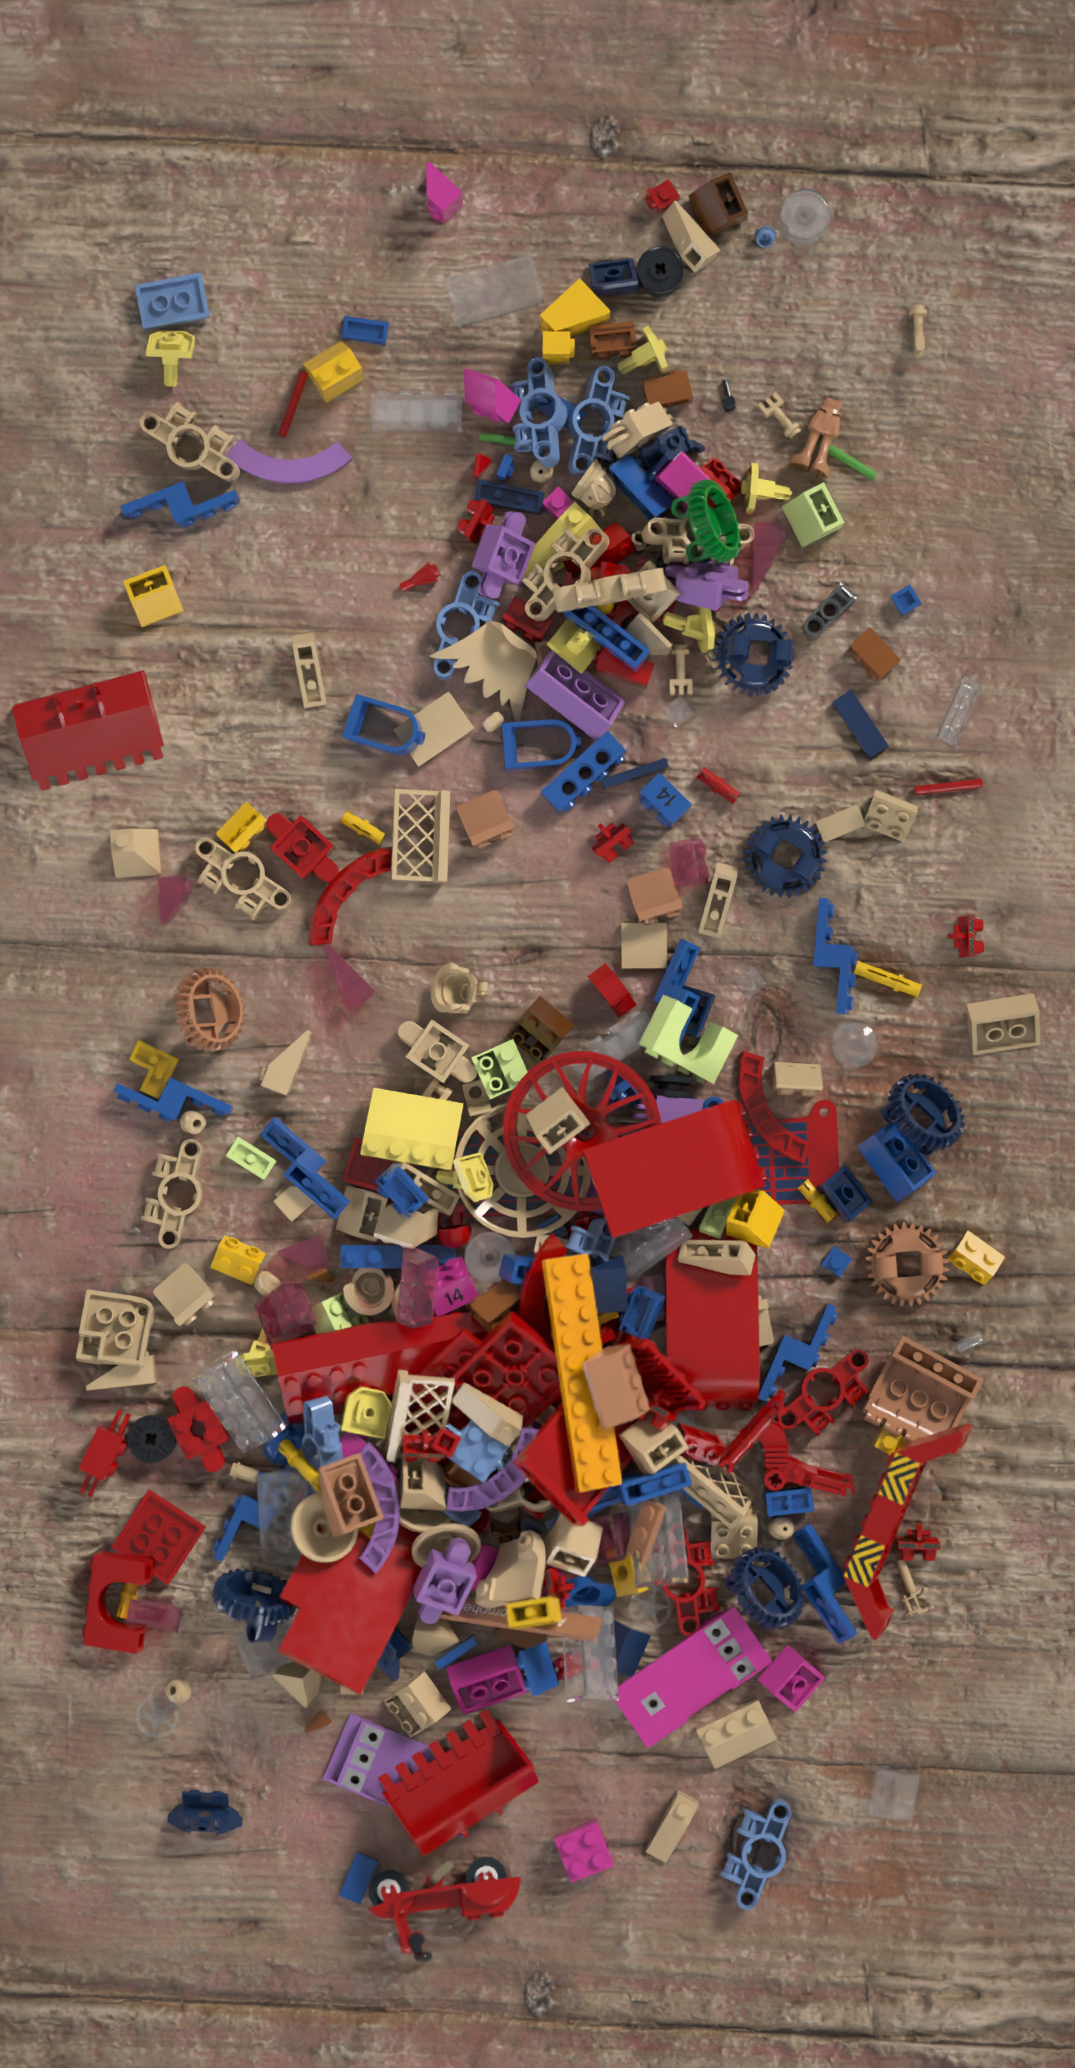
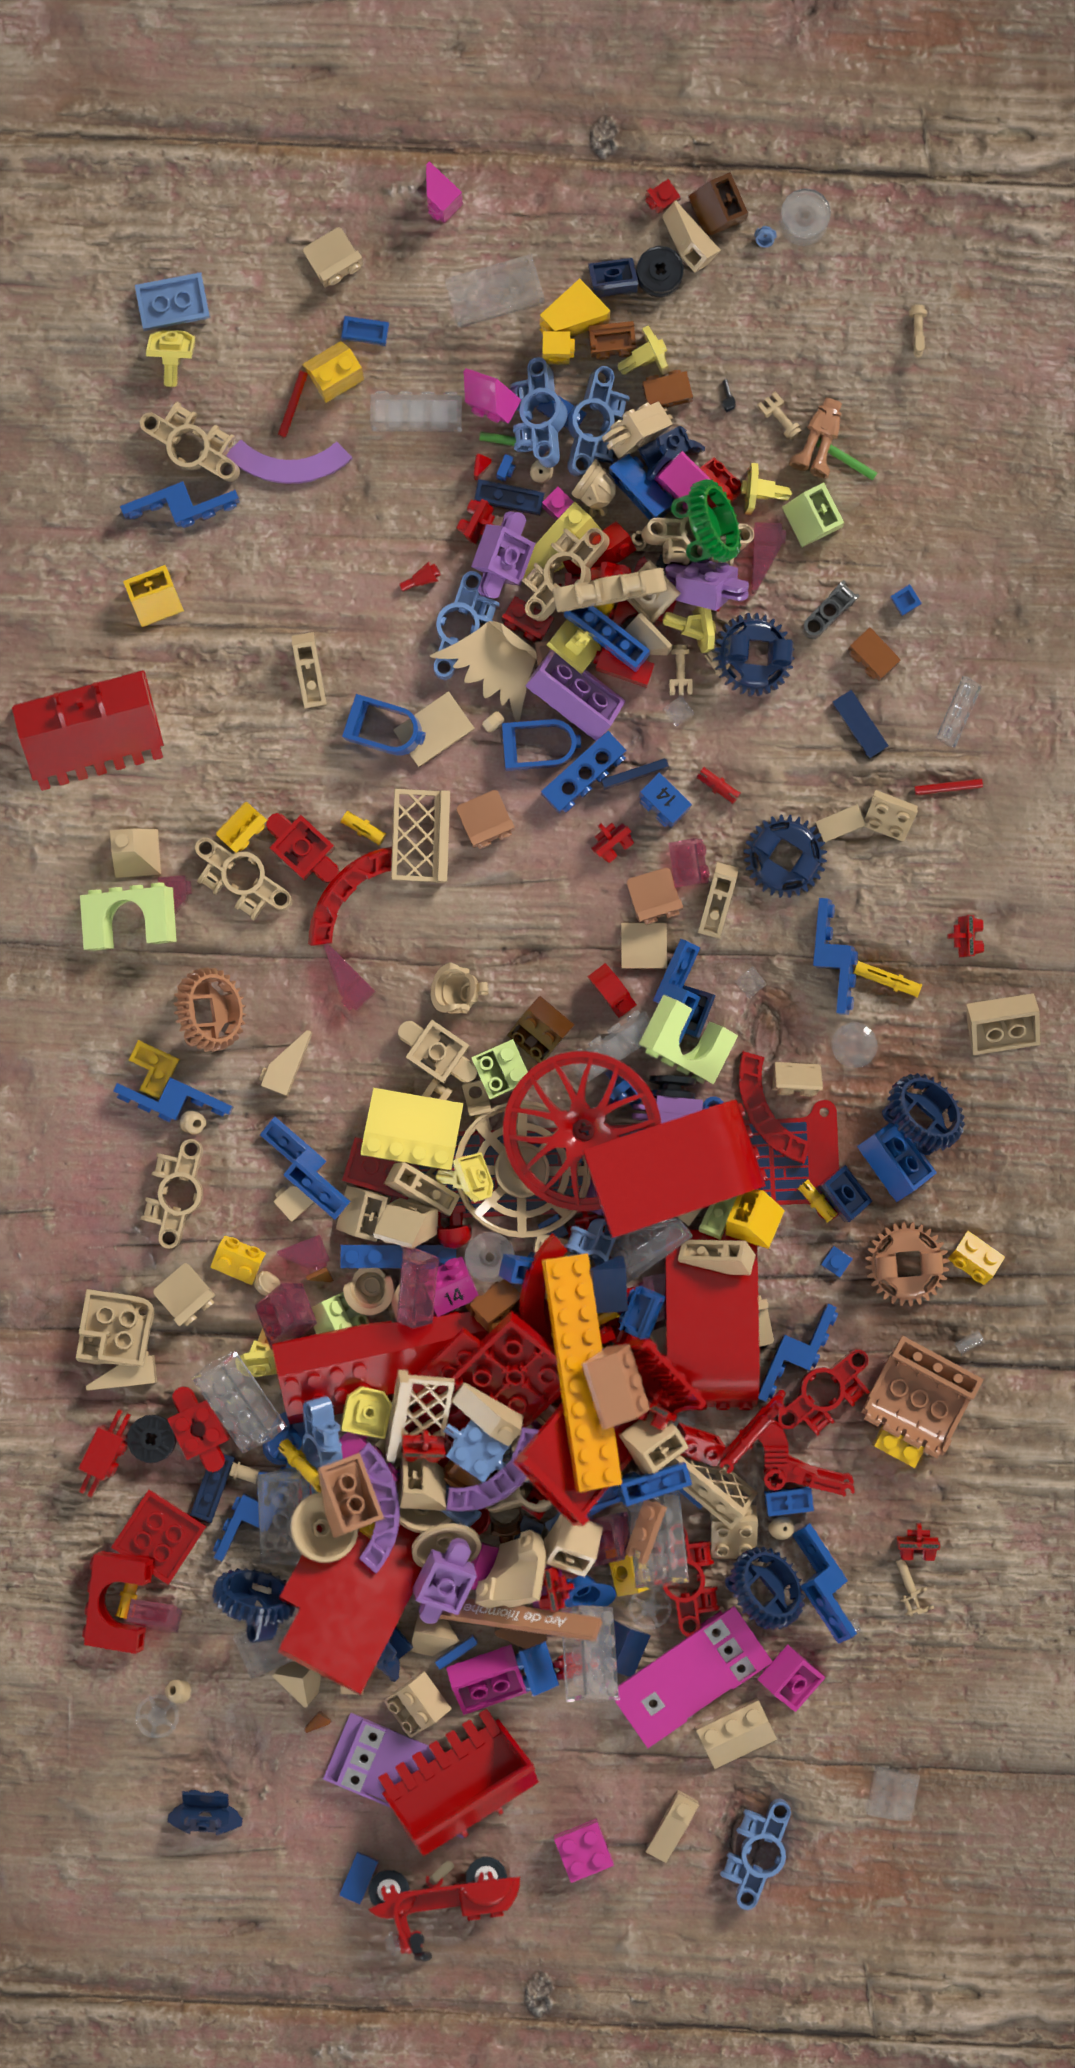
yellowish green plate [226,1137,277,1180] -> none
blue hinge [375,1162,429,1218] -> none
red slope [430,1427,462,1458] -> none
yellow brick [506,1597,562,1629] -> none
tan slope [526,1087,590,1154] -> none
red slope [843,1423,973,1641] -> none
none -> yellowish green arch [80,883,177,951]
none -> dark blue tile [190,1453,235,1523]
none -> tan bracket [303,227,363,288]

